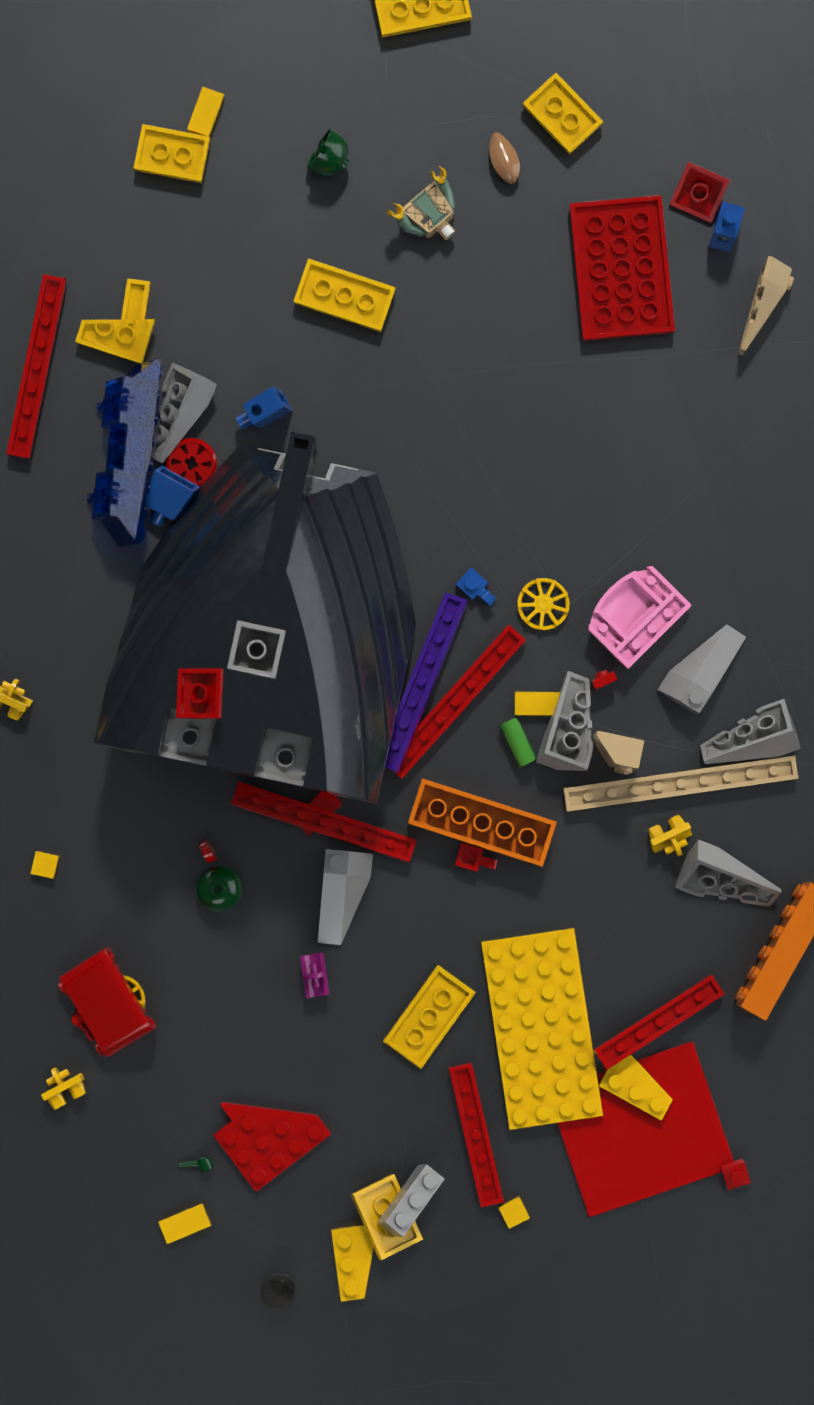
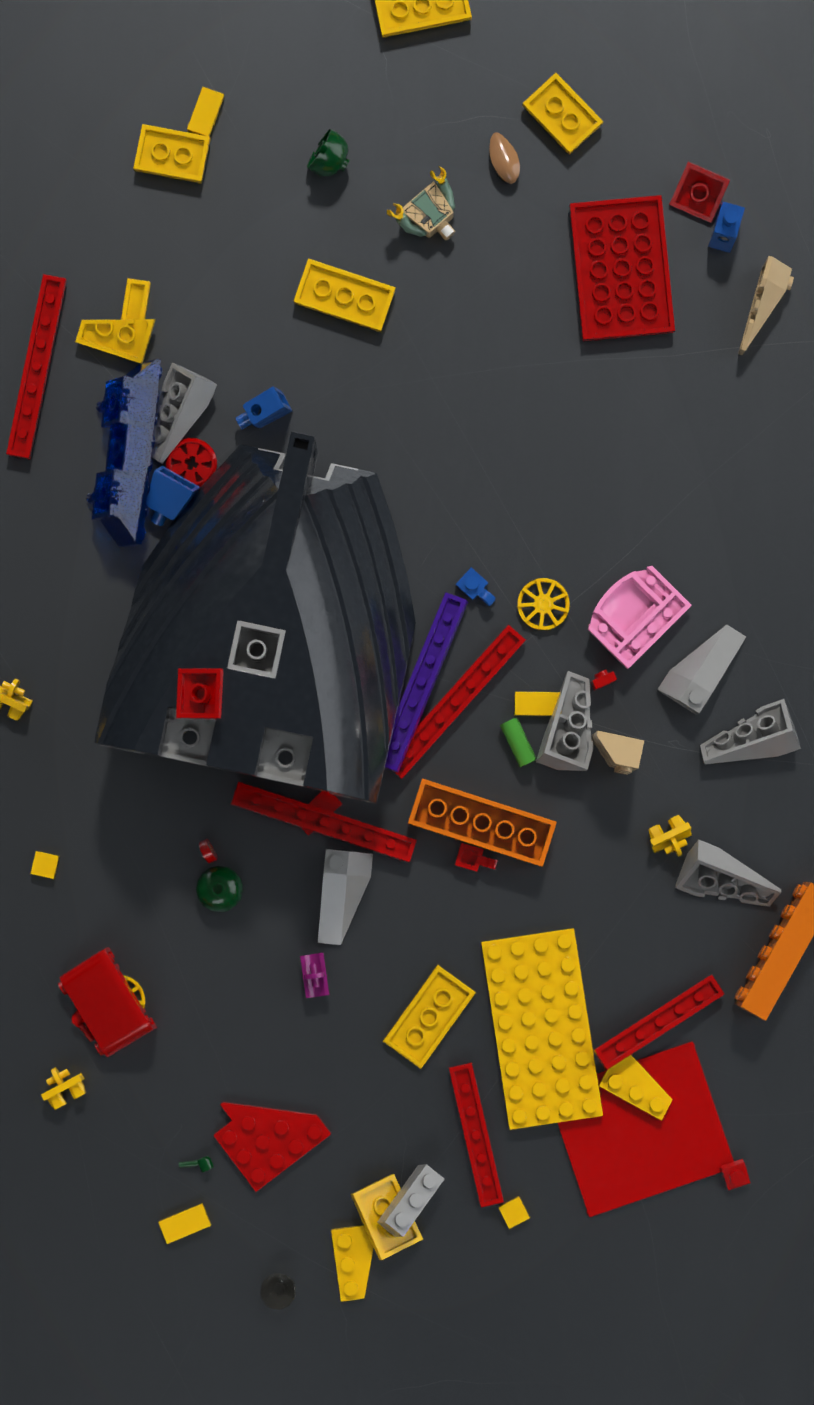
tan plate [563,756,799,812] -> none

